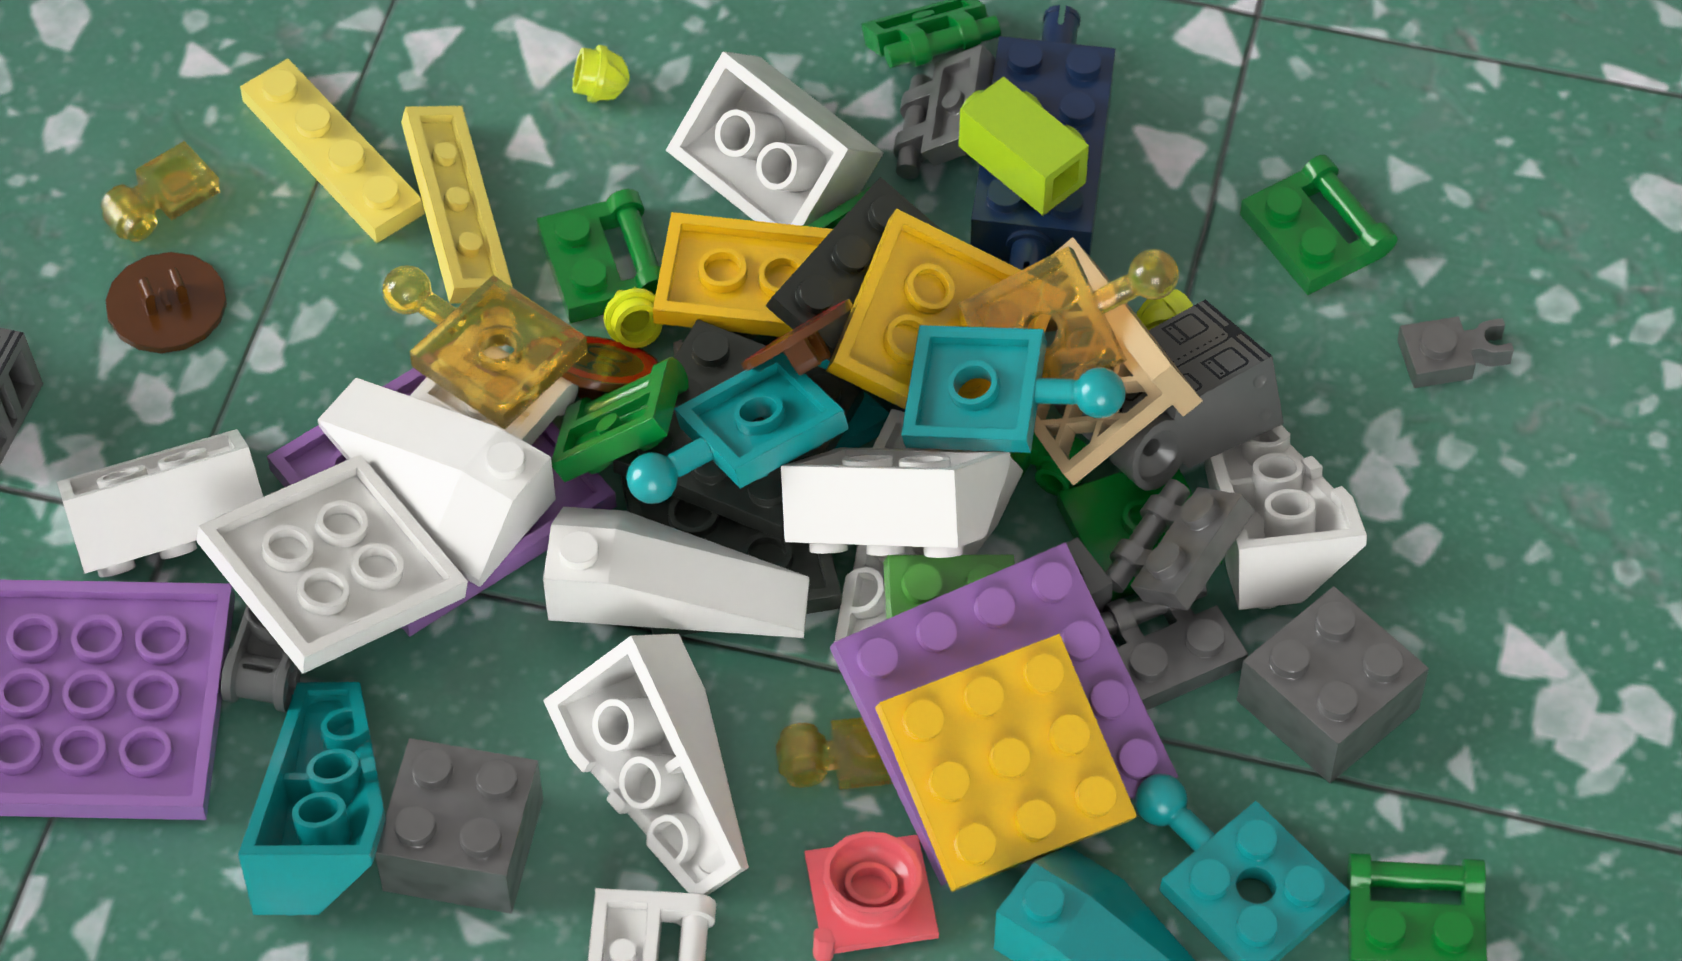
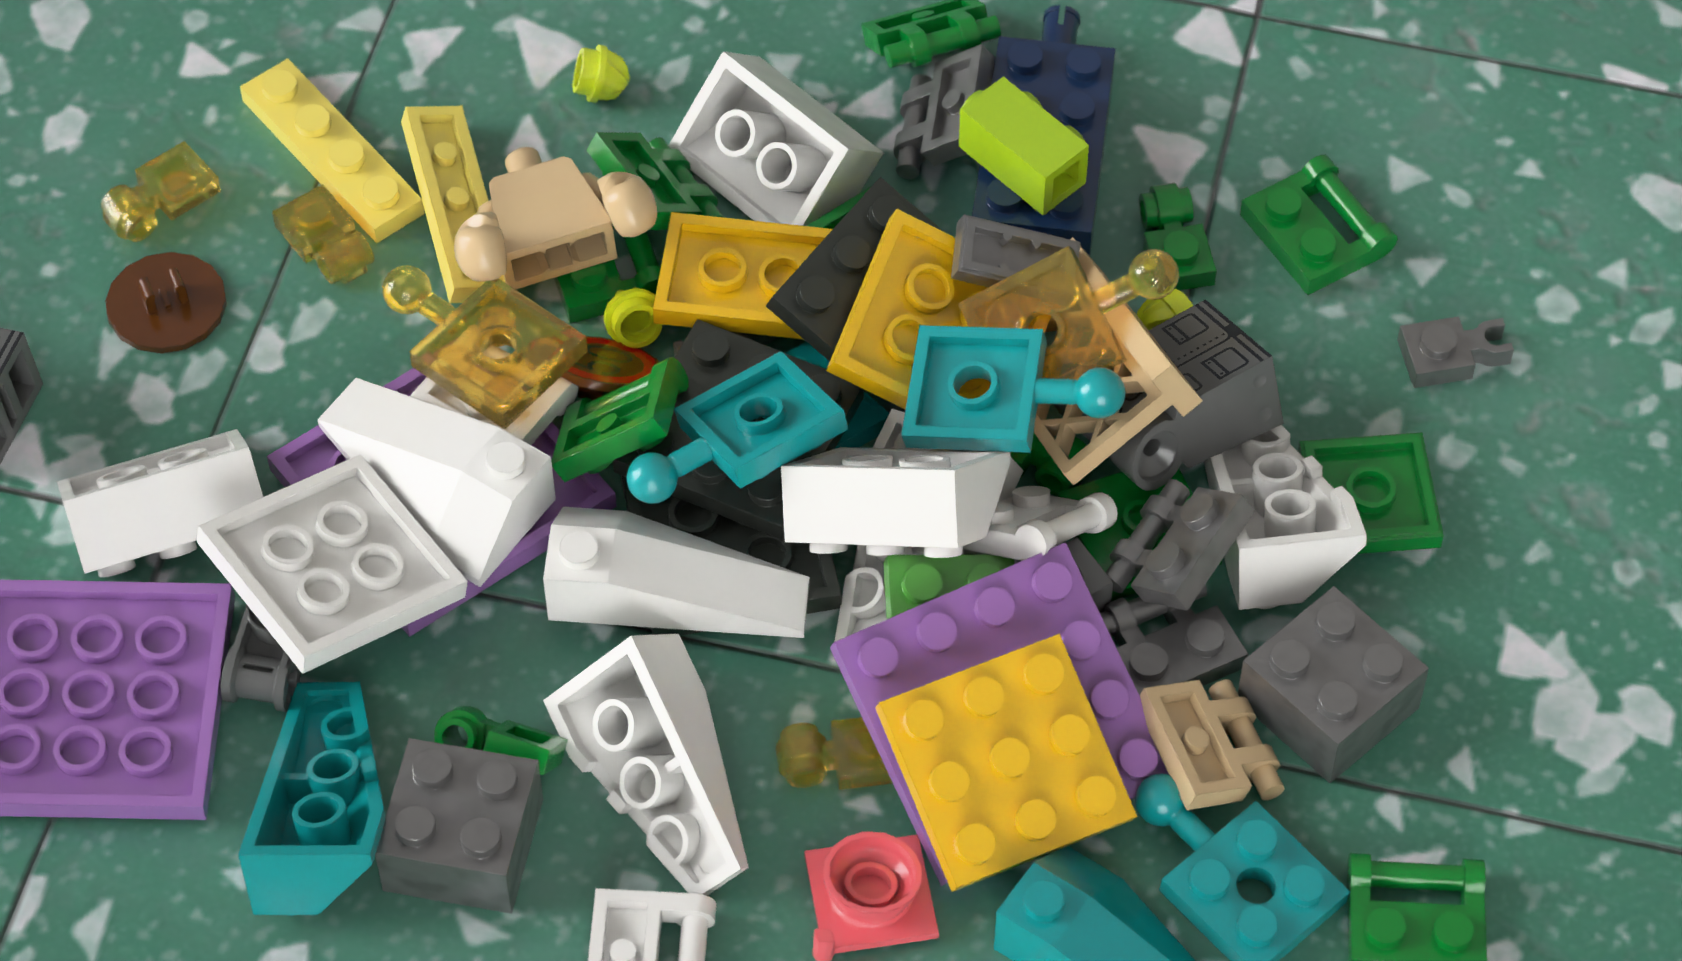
reddish brown piece [740,299,854,376] -> none
none -> clear yellow plate [272,184,375,284]
none -> green plate [434,706,568,775]
none -> tan torso [454,147,657,292]
none -> green plate [586,132,725,231]
none -> flat silver plate [951,214,1080,306]
none -> white plate [963,486,1118,561]
none -> green plate [1139,183,1217,293]
none -> tan plate [1139,680,1285,810]
none -> green plate [1298,432,1444,554]

